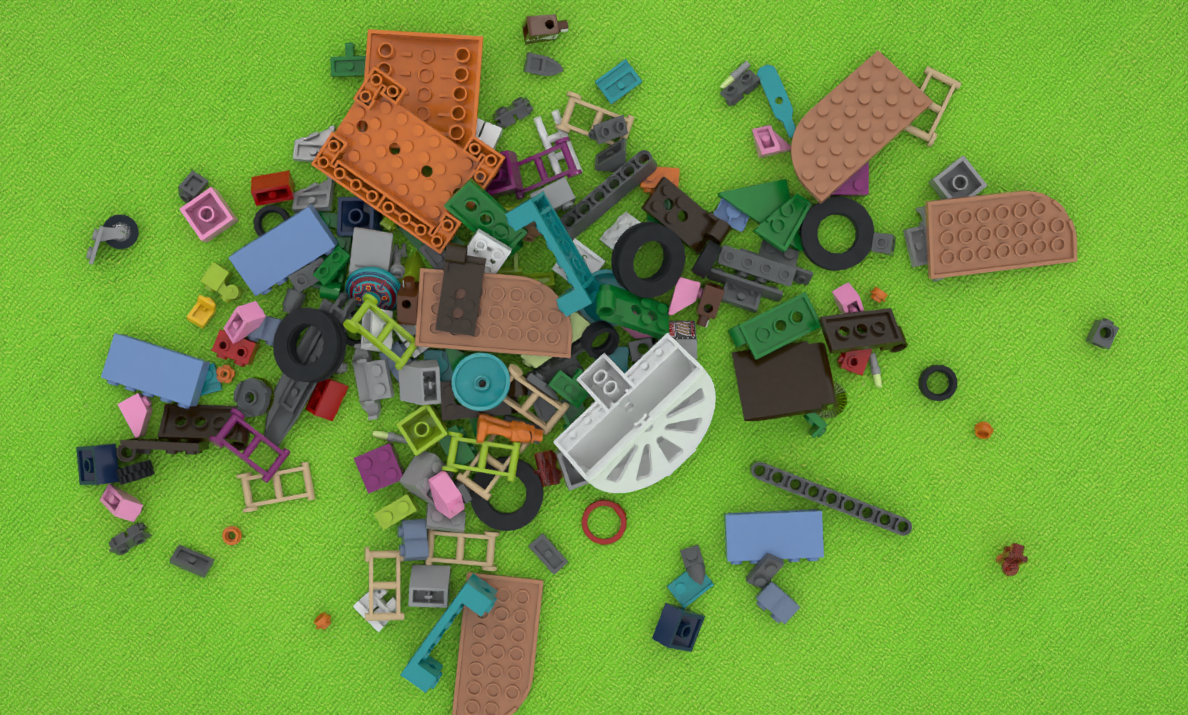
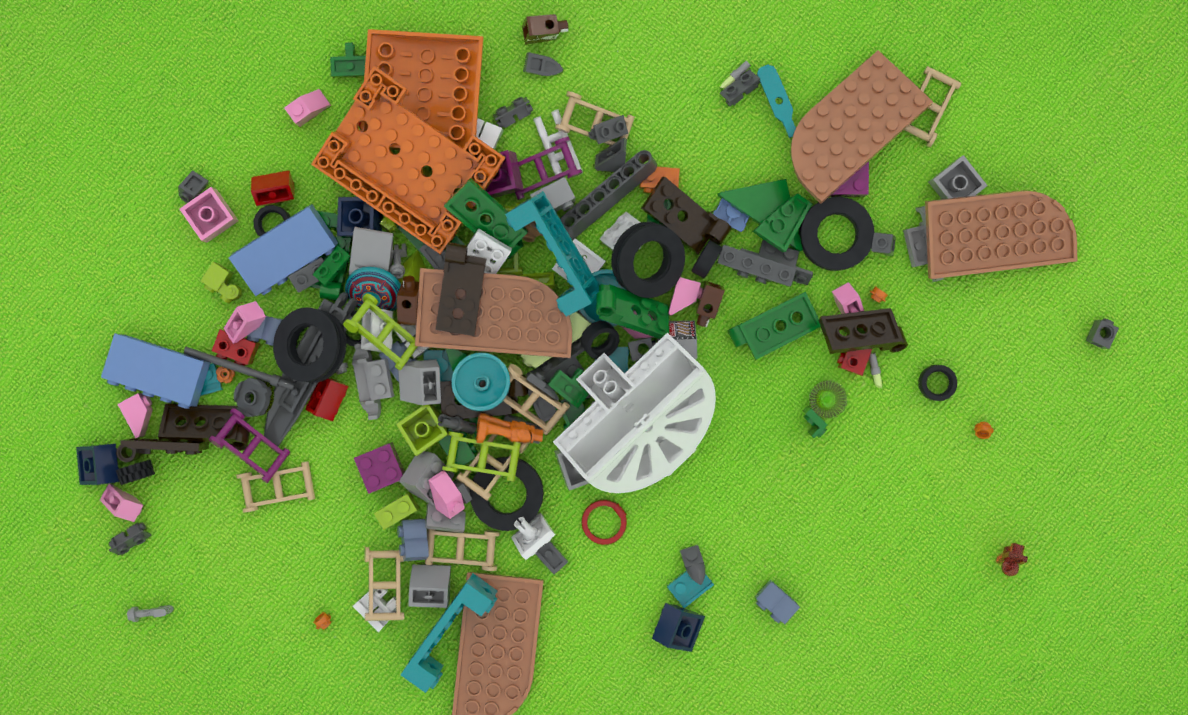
plate [86,214,139,265] -> none
dark grey plate [170,545,214,578] -> none
yellow bracket [187,295,216,329] -> none
orange plate [222,526,242,545] -> none
dark grey brick [282,285,307,313] -> none
light grey wing [292,176,335,213] -> none
light grey wing [293,126,336,162] -> none
piece [373,431,408,444] -> none
clear red hips [534,450,562,487] -> none
teal plate [595,59,642,105] -> none
dark grey bracket [707,268,783,313] -> none
medium blue brick [724,509,824,564] -> none
dark brown piece [732,341,839,421] -> none
dark grey plate [746,553,784,589] -> none
dark grey beam [749,461,912,536] -> none
bright pink slope [752,125,791,158] -> none
none -> light grey hinge [127,605,174,622]
none -> dark grey bar [184,347,295,390]
none -> bright pink slope [284,89,331,127]
none -> dark grey pin [438,414,476,434]
none -> white plate [511,513,555,560]

